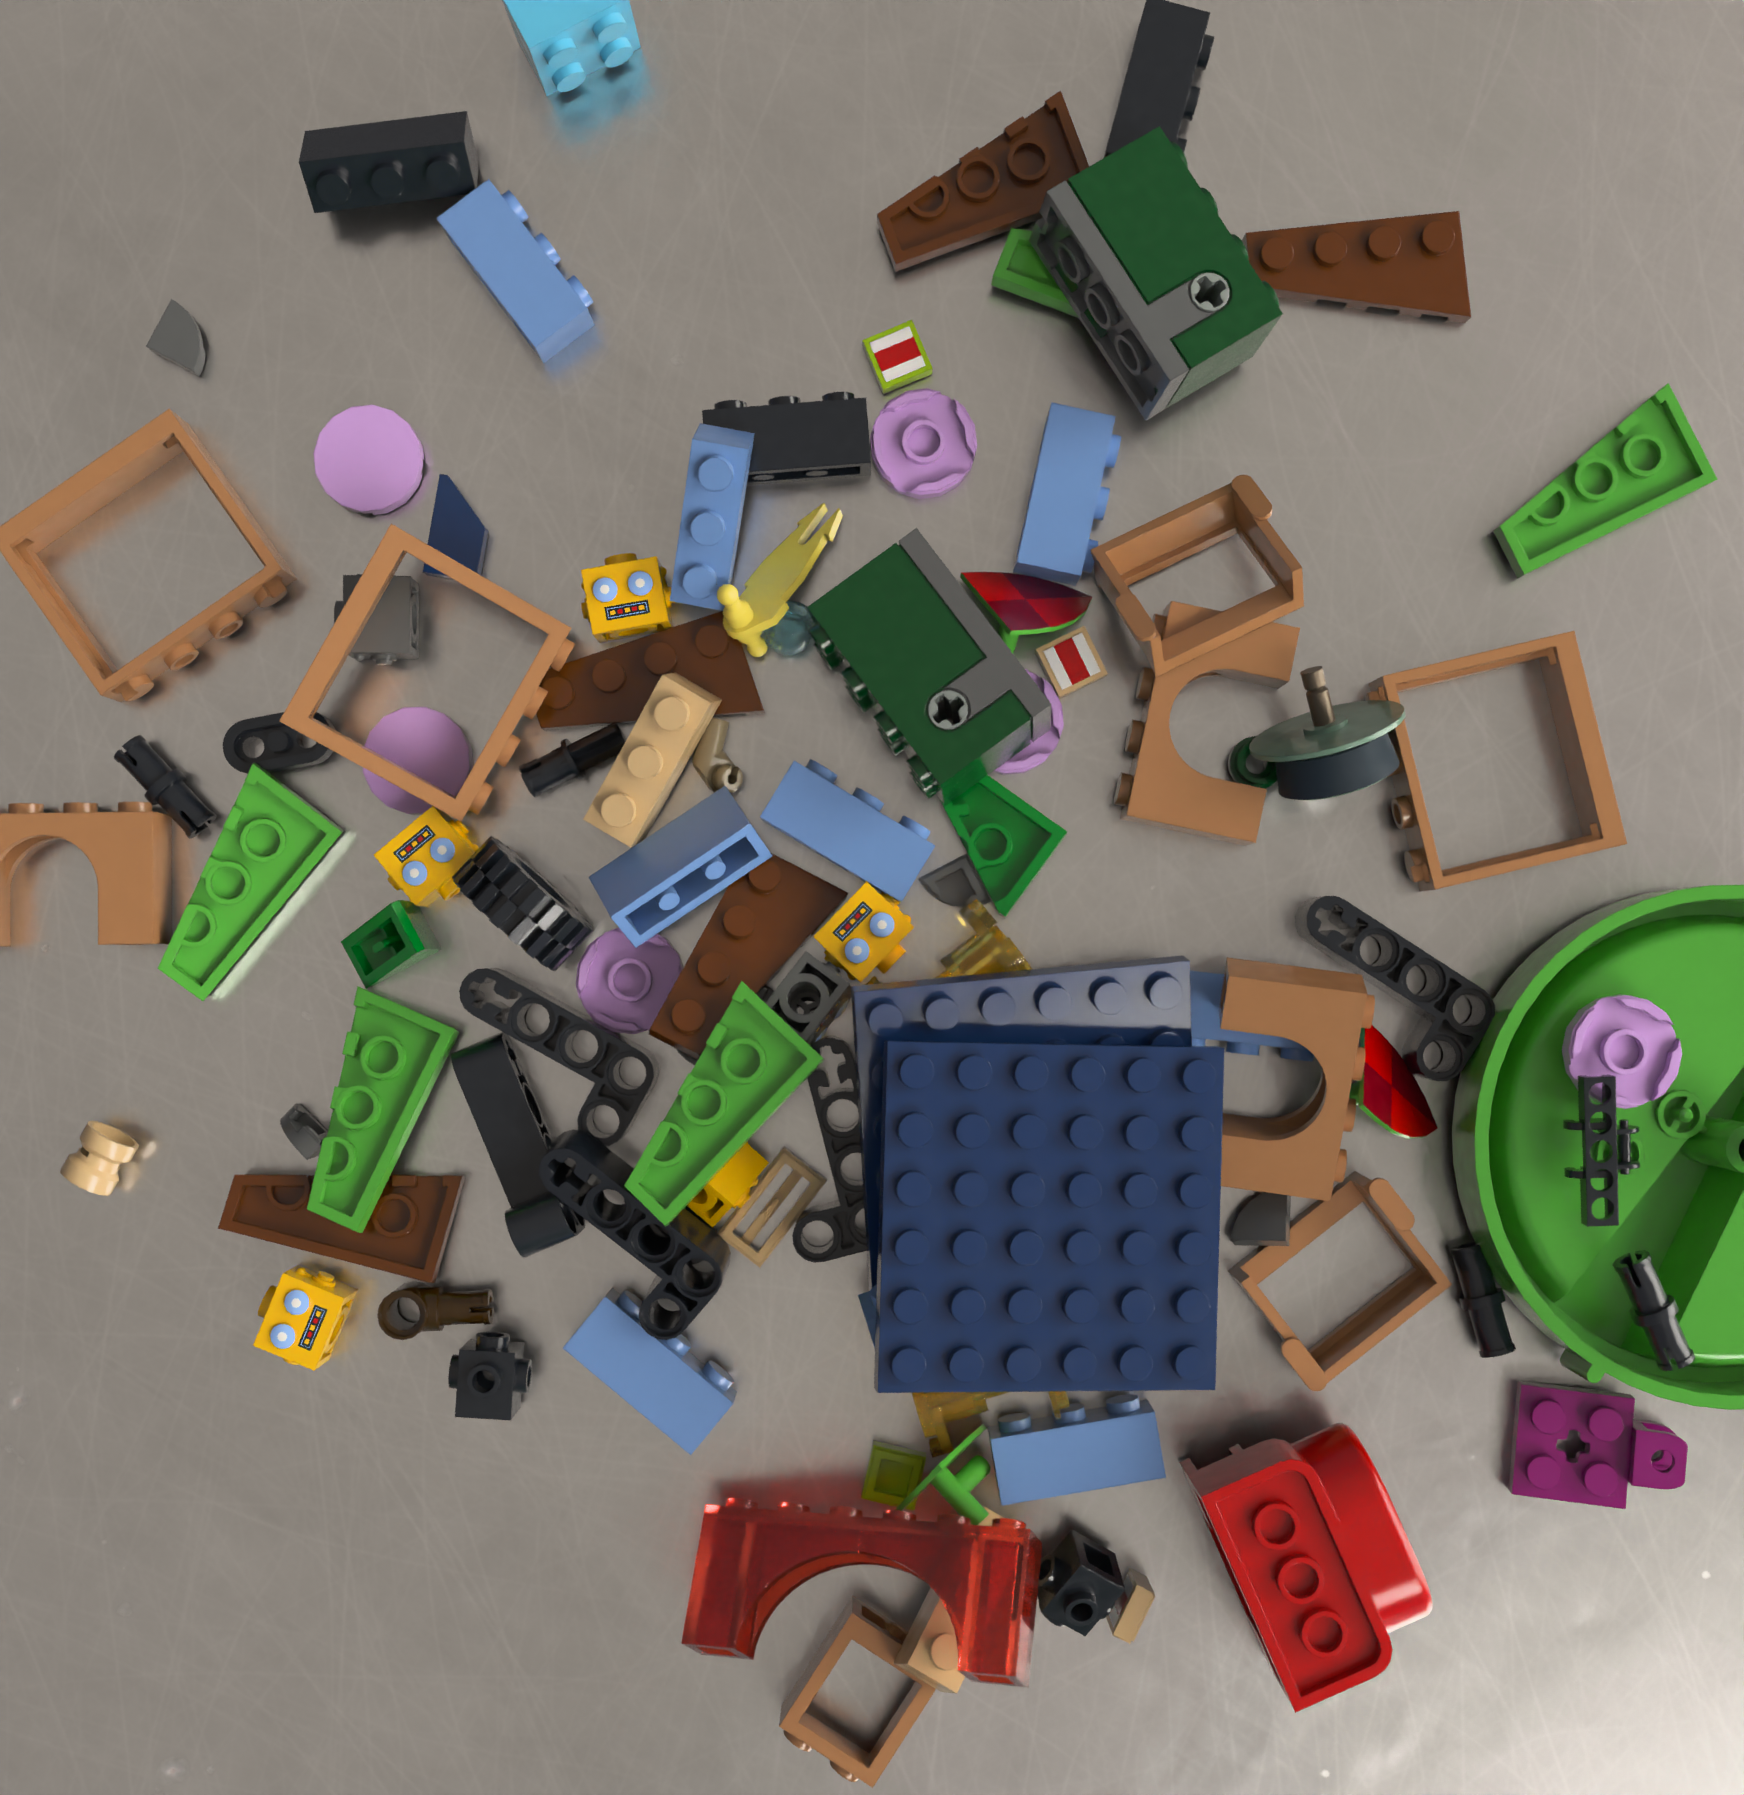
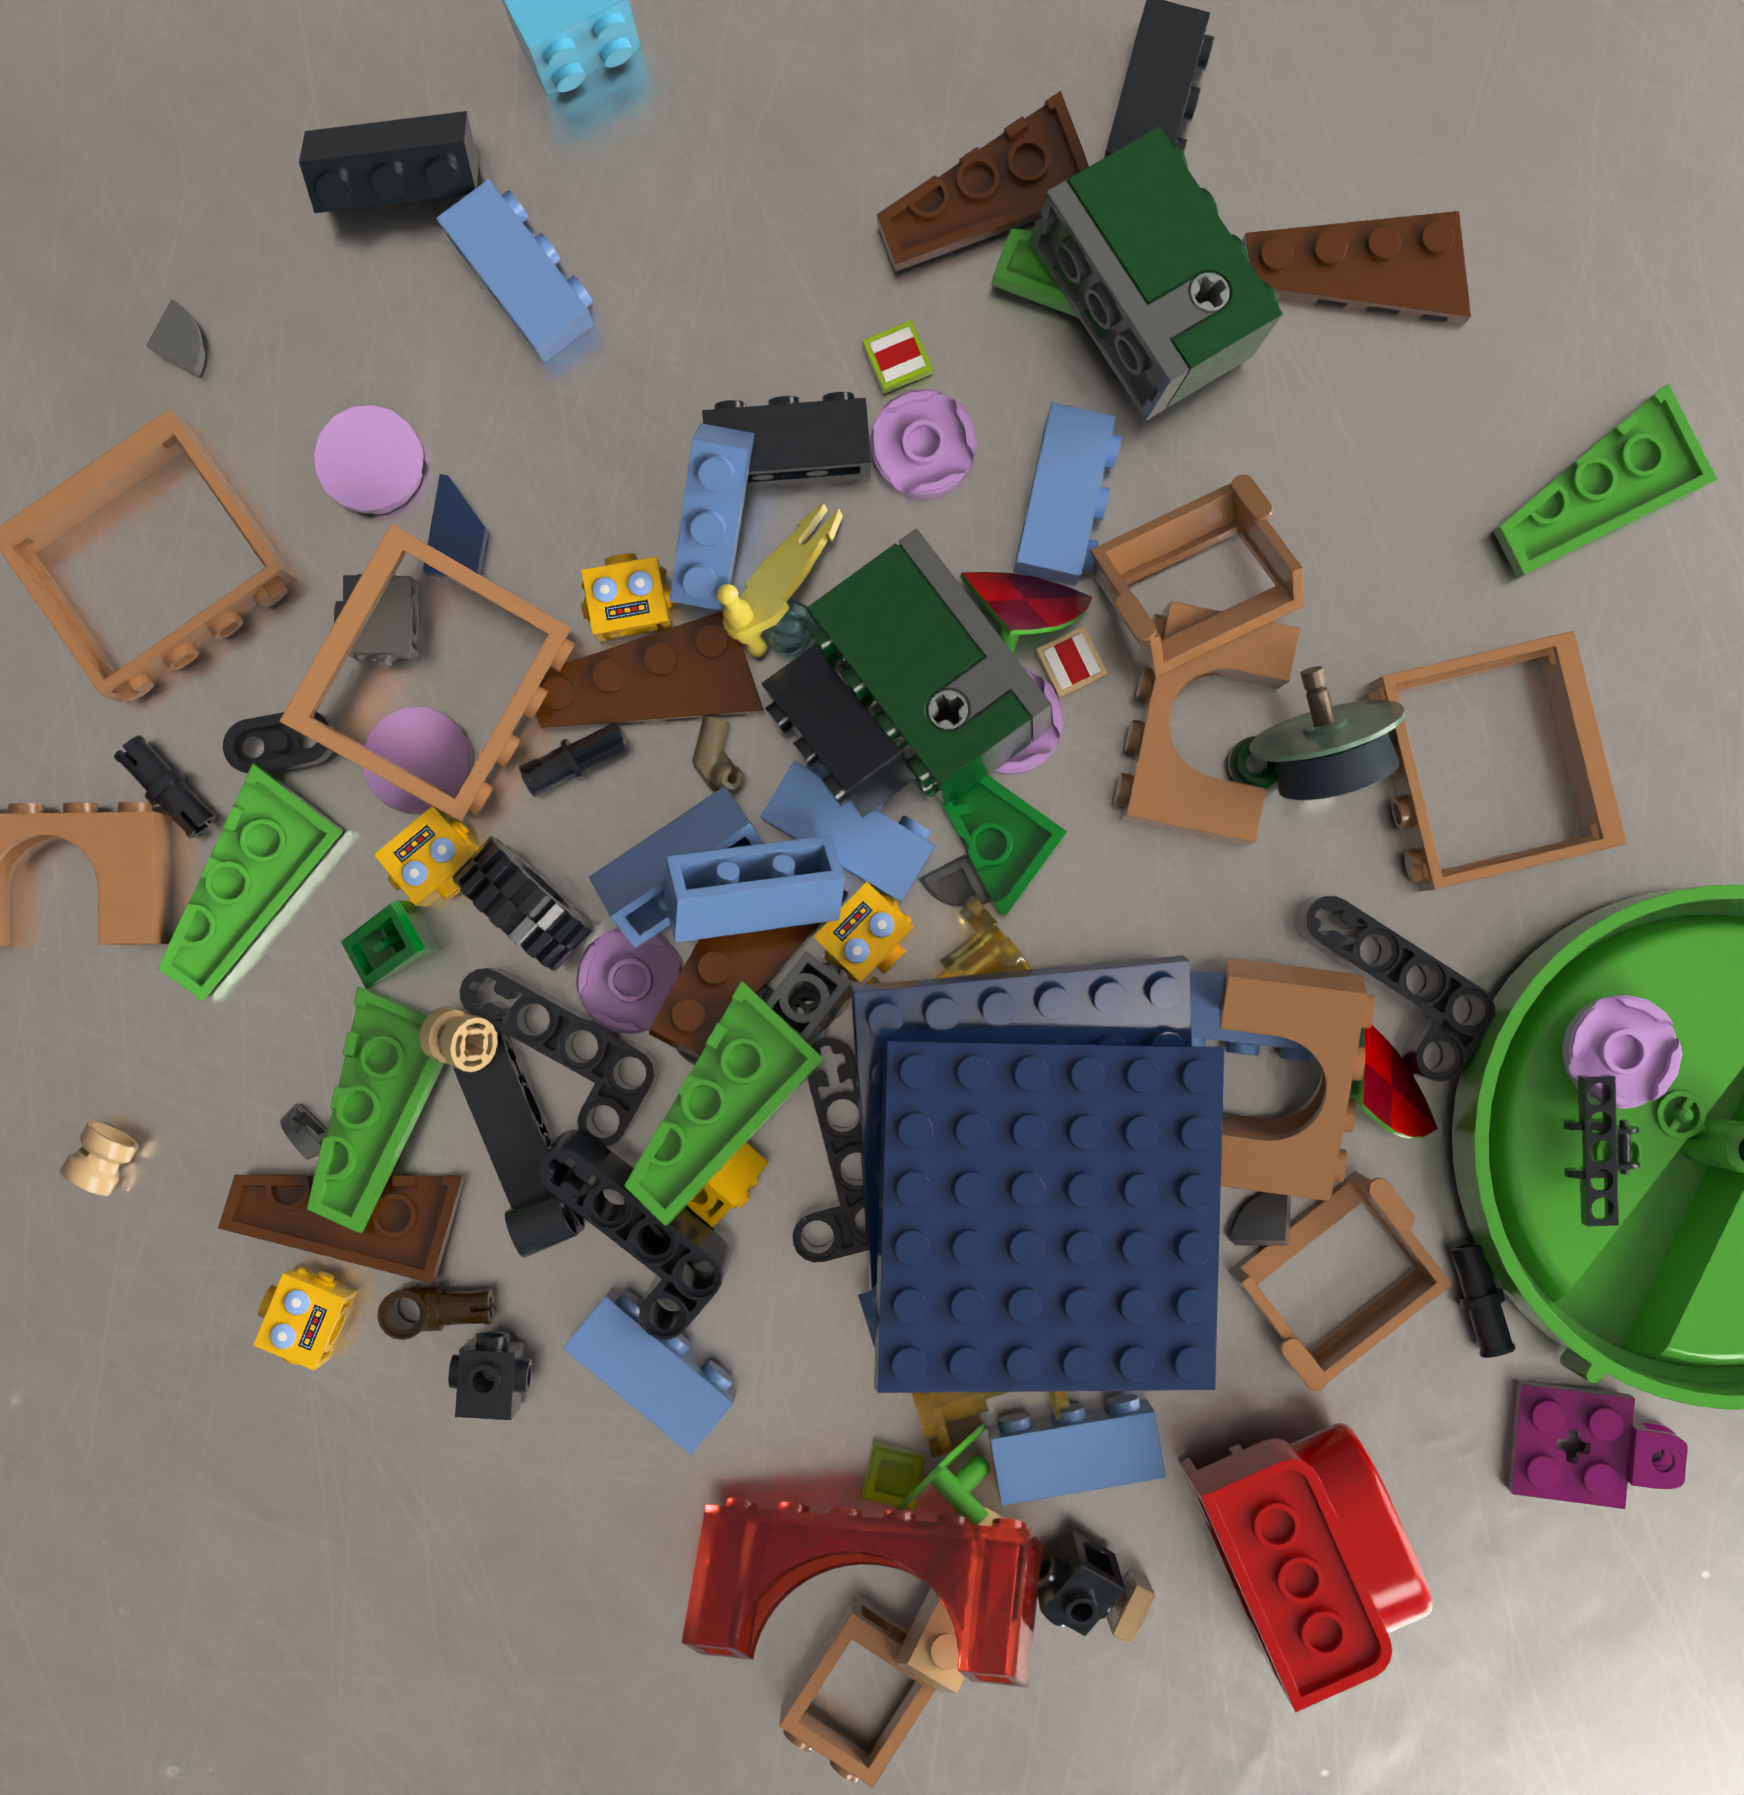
tan brick [583,672,722,847] -> none
tan tile [717,1146,827,1268] -> none
black pin [1613,1250,1695,1371] -> none
none -> tan wheel [419,1006,498,1072]
none -> medium blue brick [664,835,845,942]
none -> black brick [761,645,916,818]

